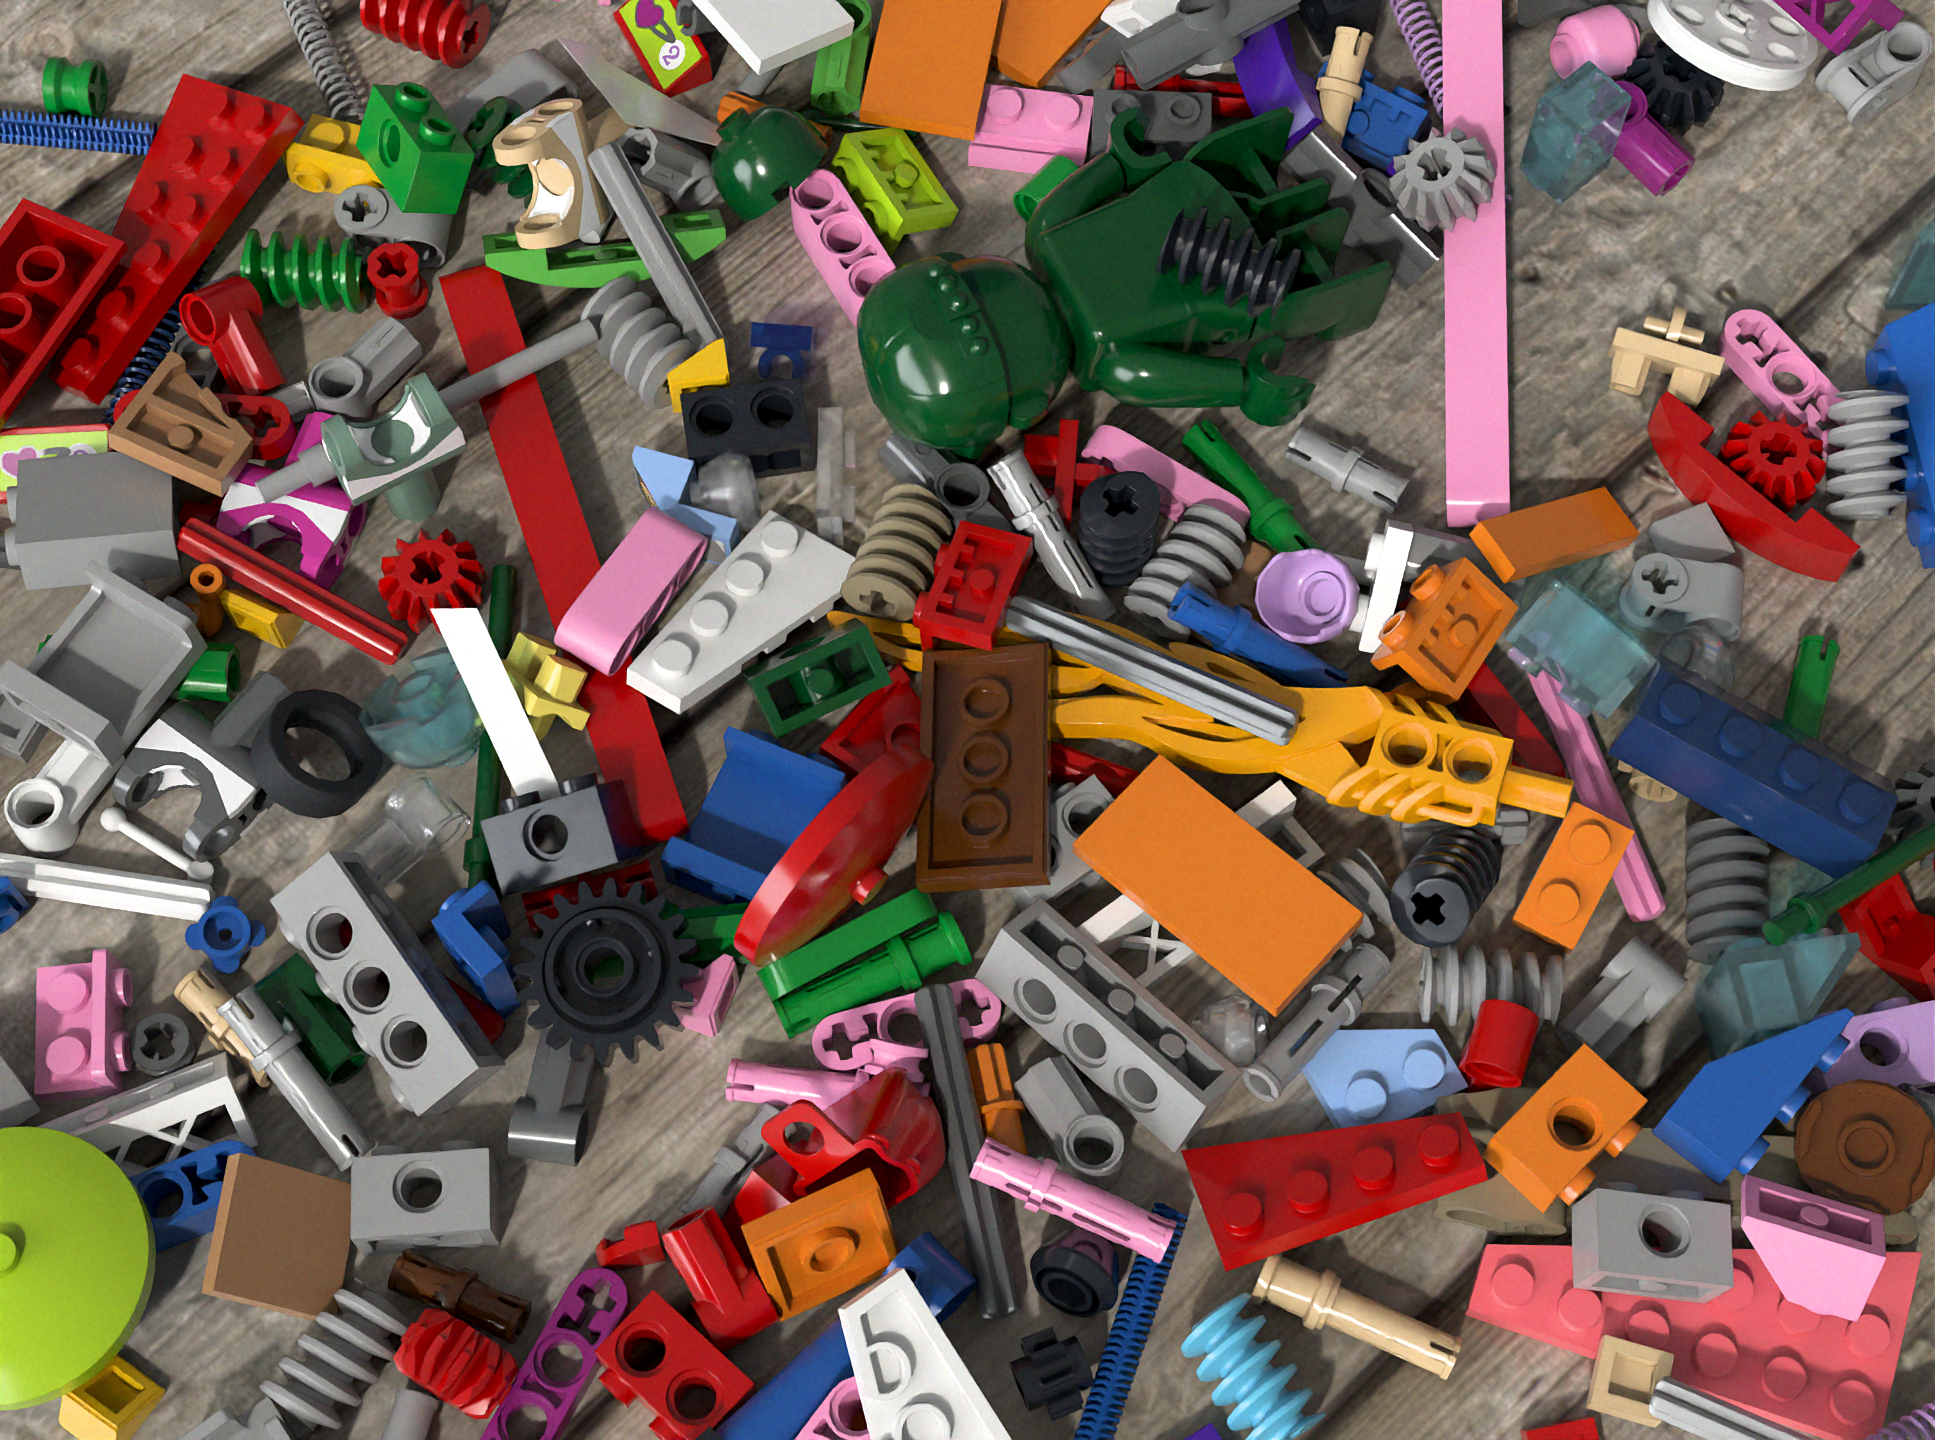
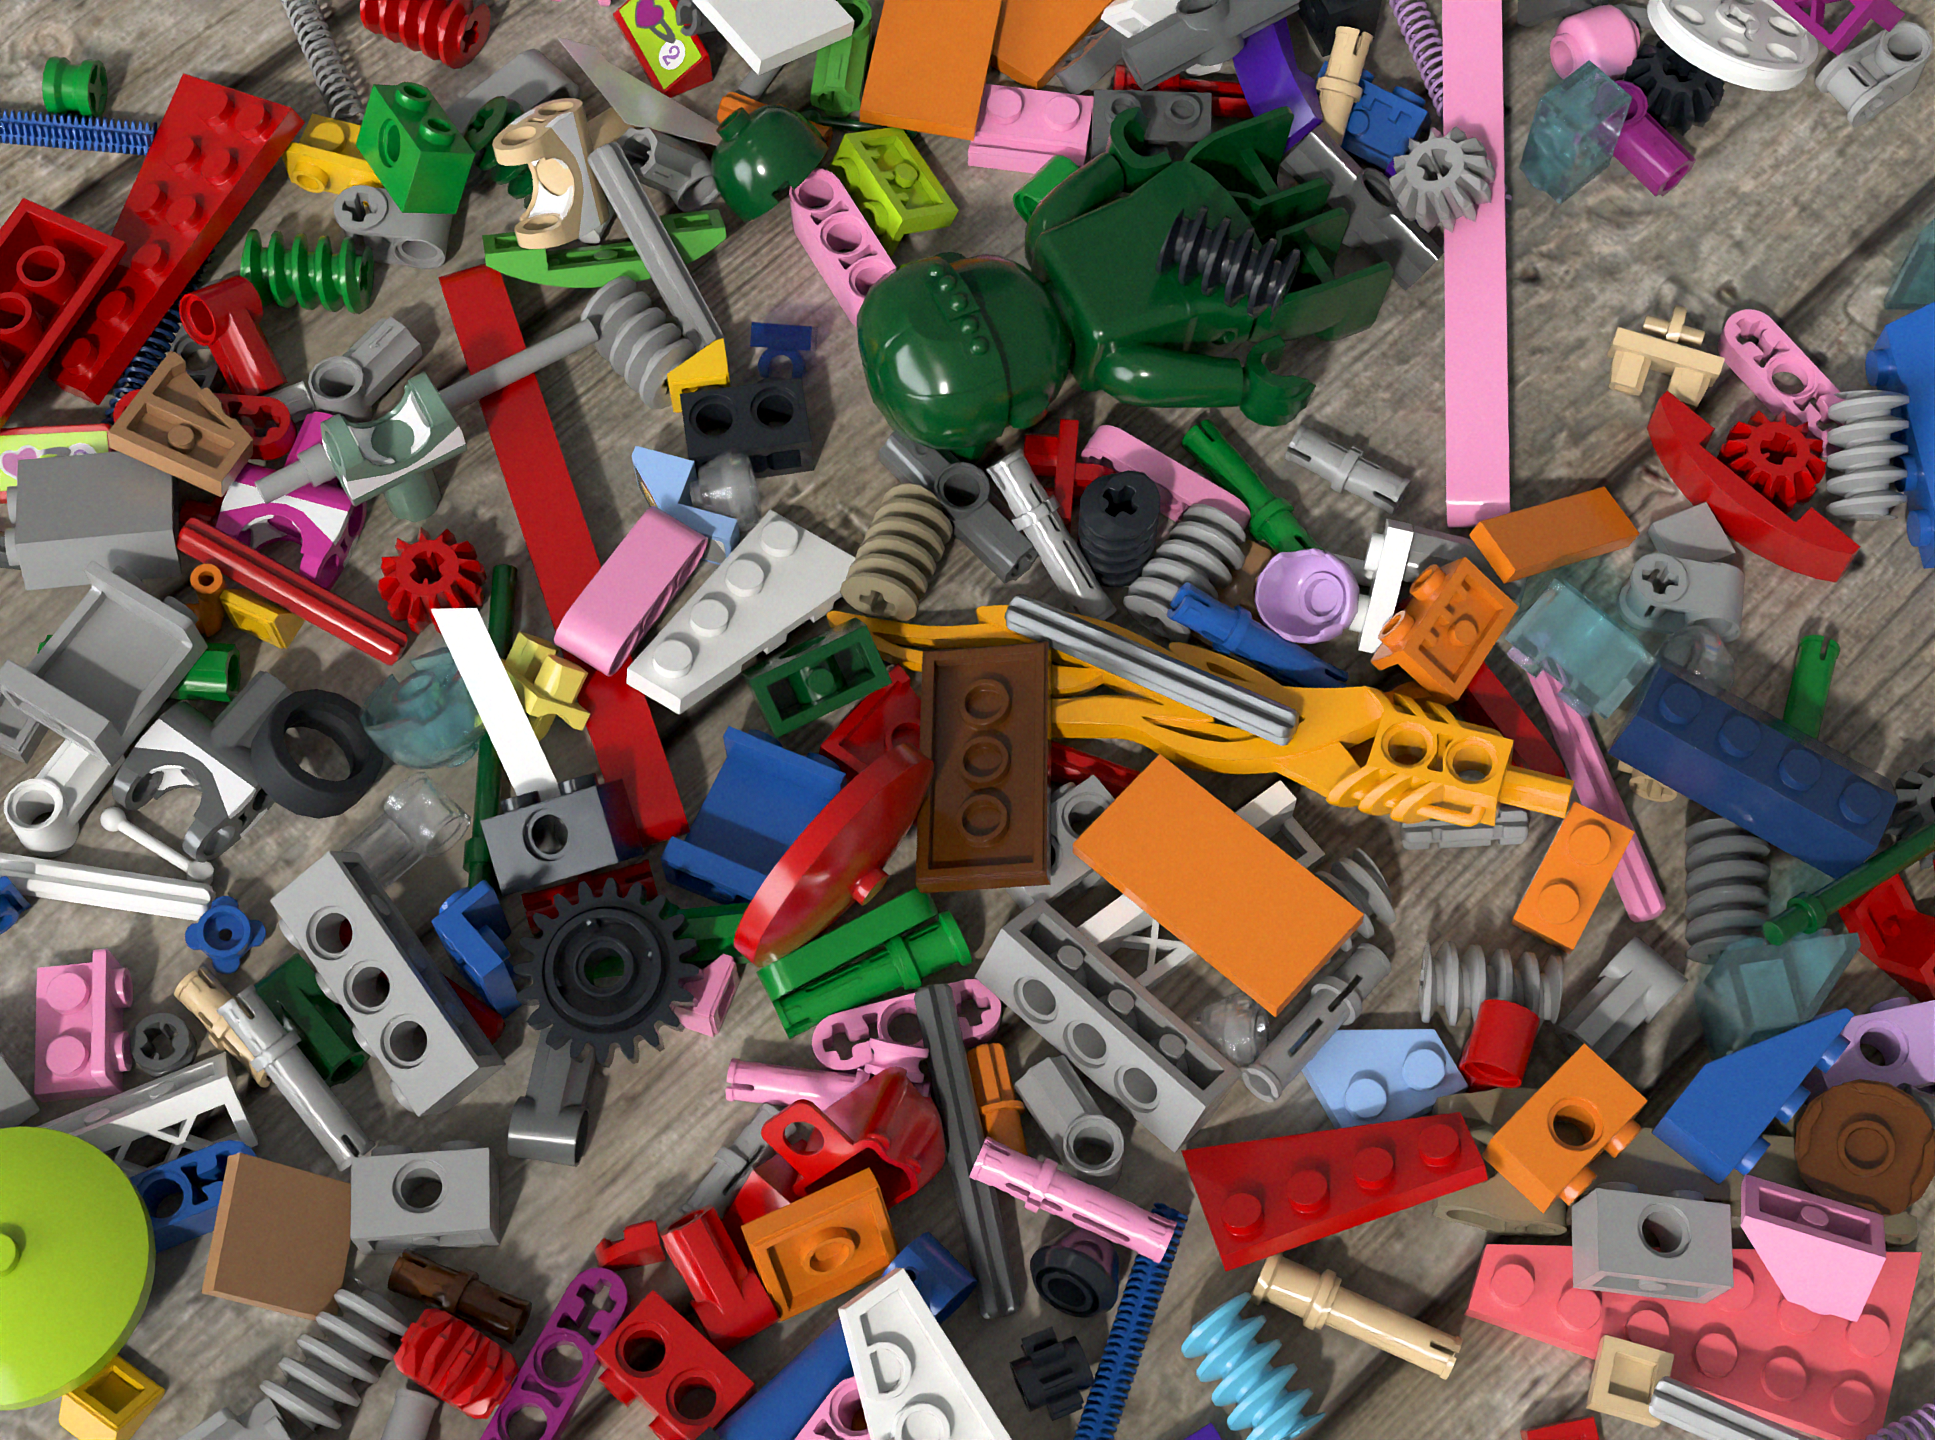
red bush [367,242,430,320] -> none
clear plate [816,407,857,545] -> none
red bracket [913,520,1033,652] -> none
black piece [1389,826,1501,948] -> none

